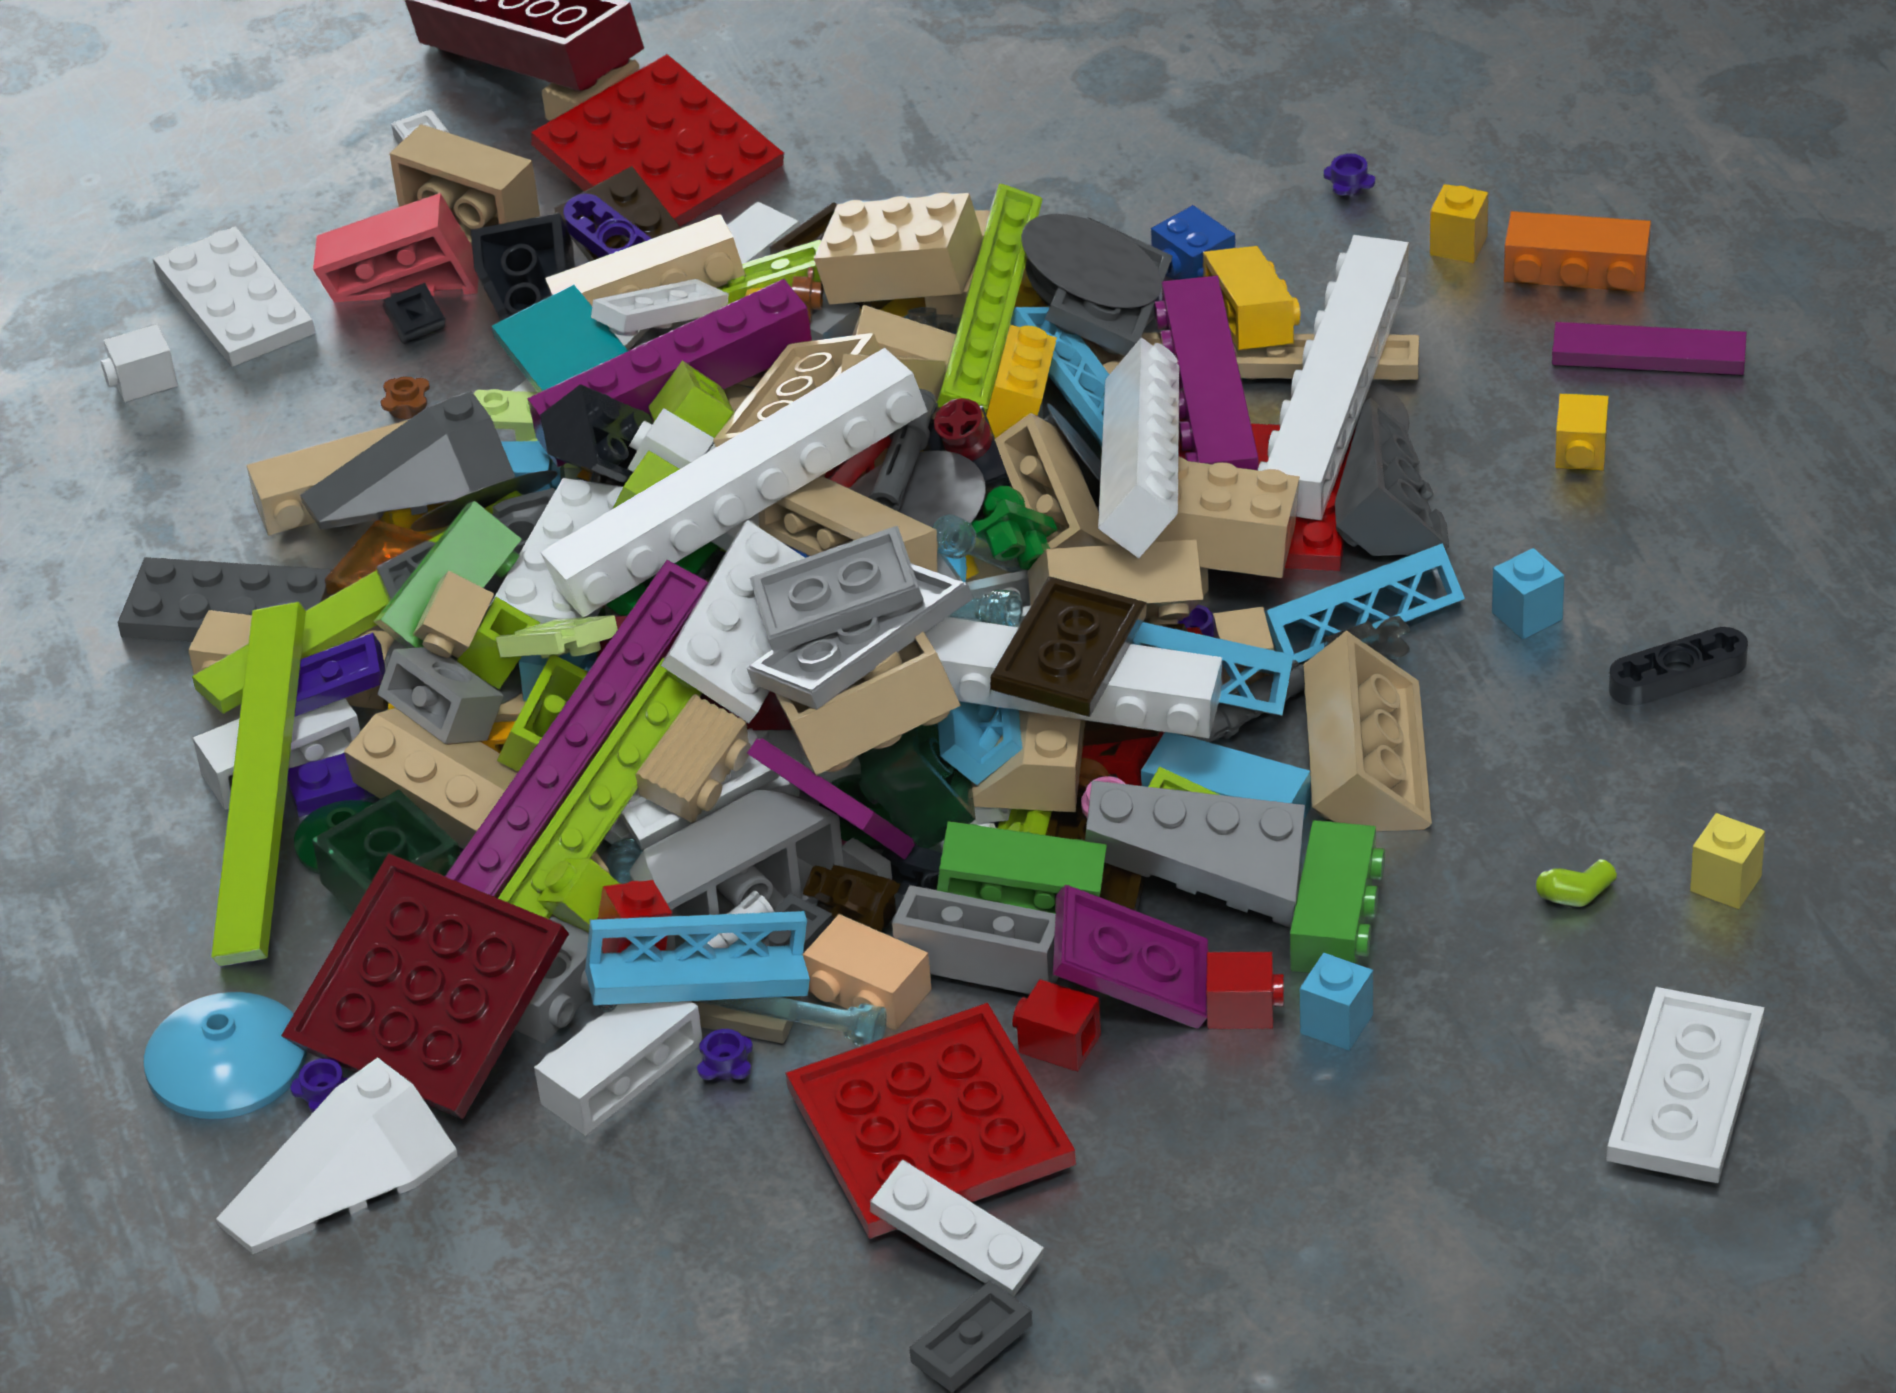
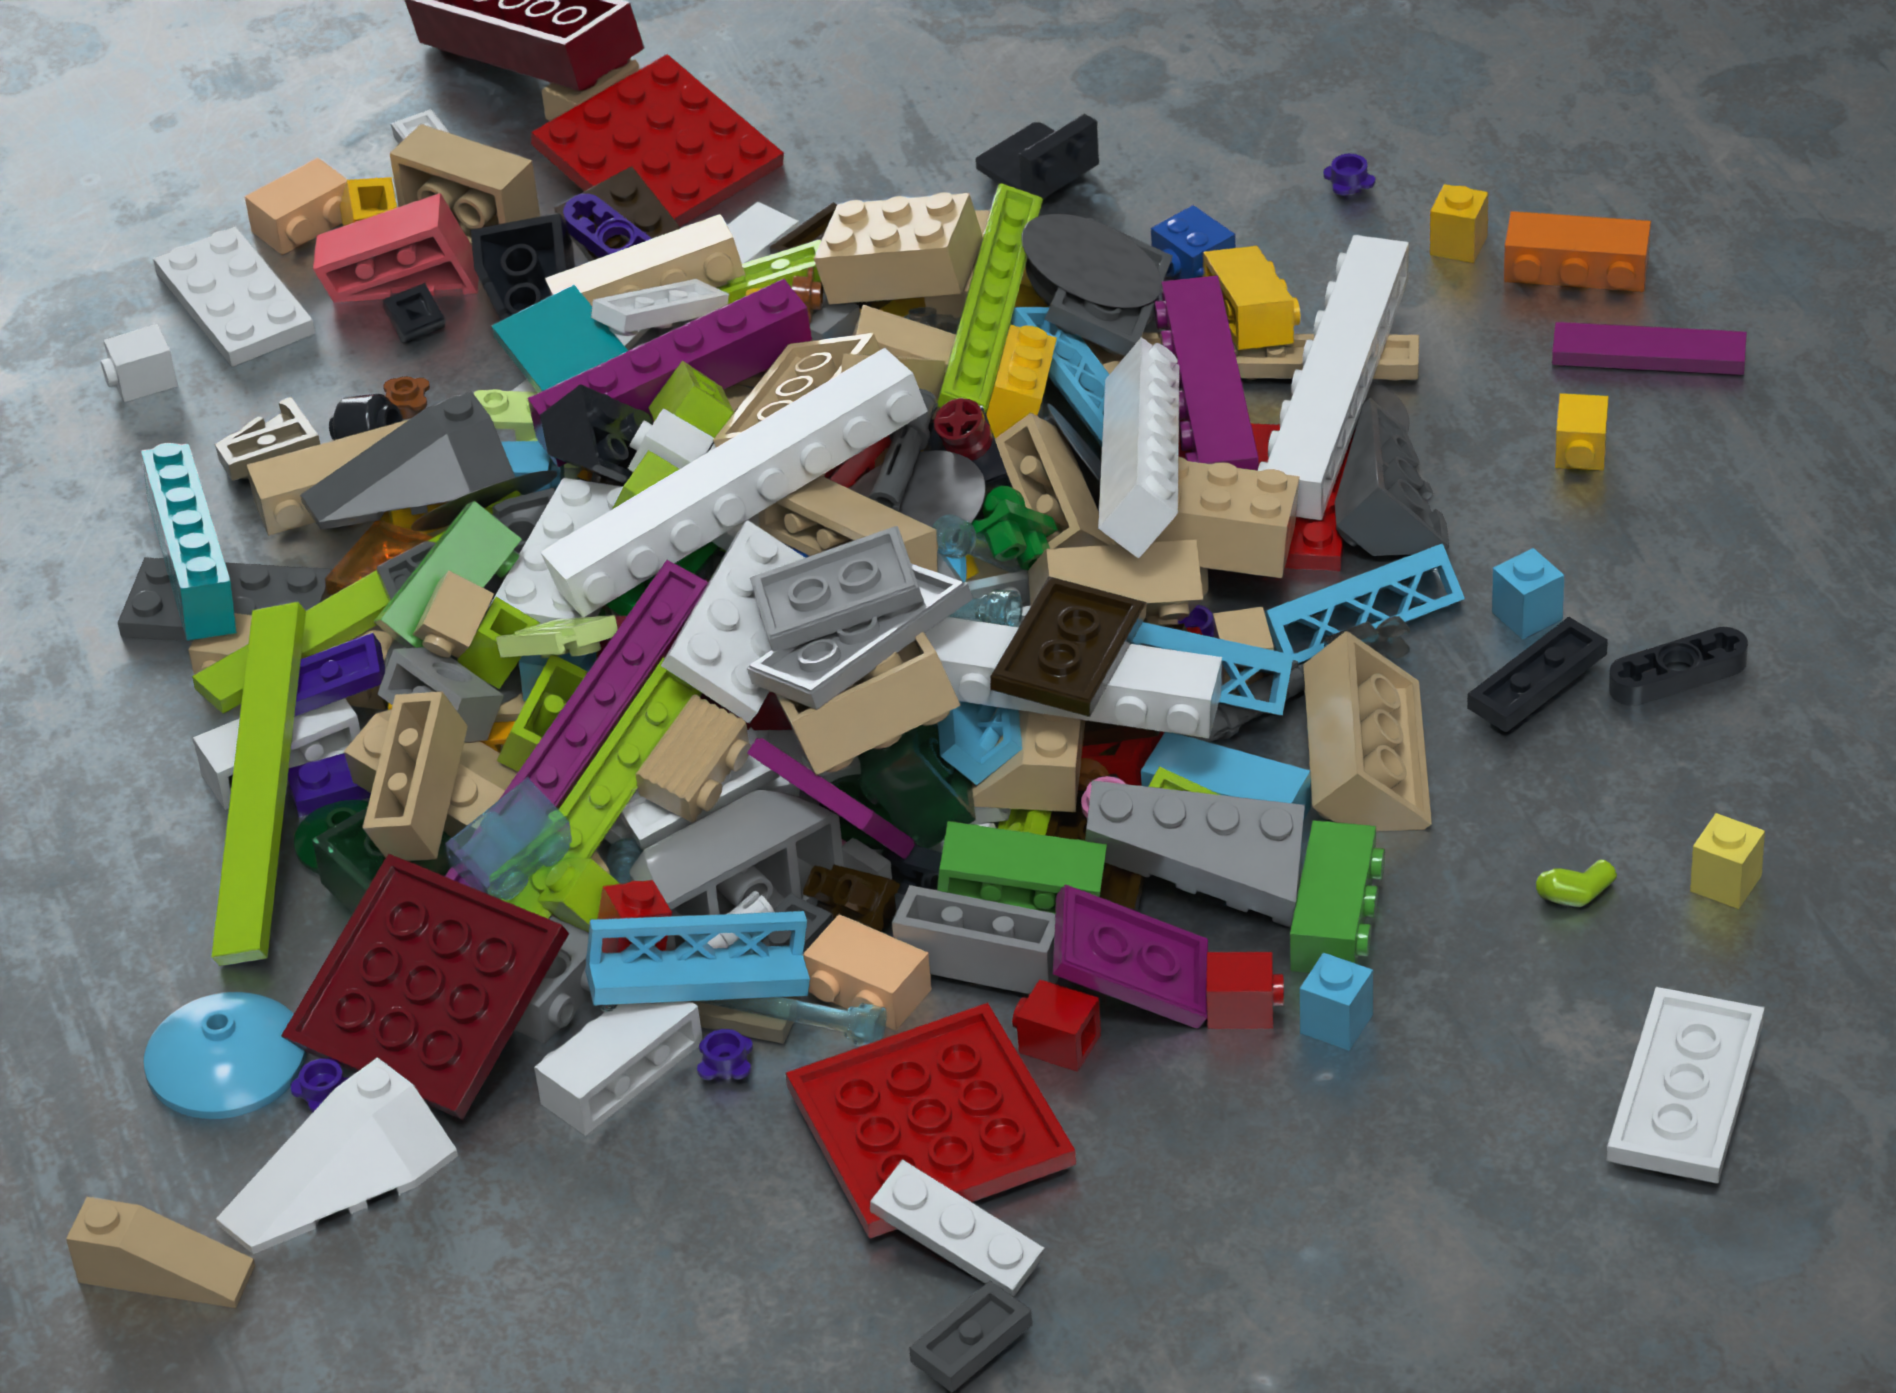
none -> tan slope [66,1197,255,1308]
none -> teal brick [141,443,237,641]
none -> dark tan wing [215,397,321,481]
none -> light nougat brick [245,158,348,256]
none -> black head [329,393,403,441]
none -> yellow brick [340,177,397,226]
none -> tan brick [363,691,468,861]
none -> clear light blue brick [445,777,572,901]
none -> black bracket [975,113,1099,199]
none -> black plate [1467,617,1608,732]

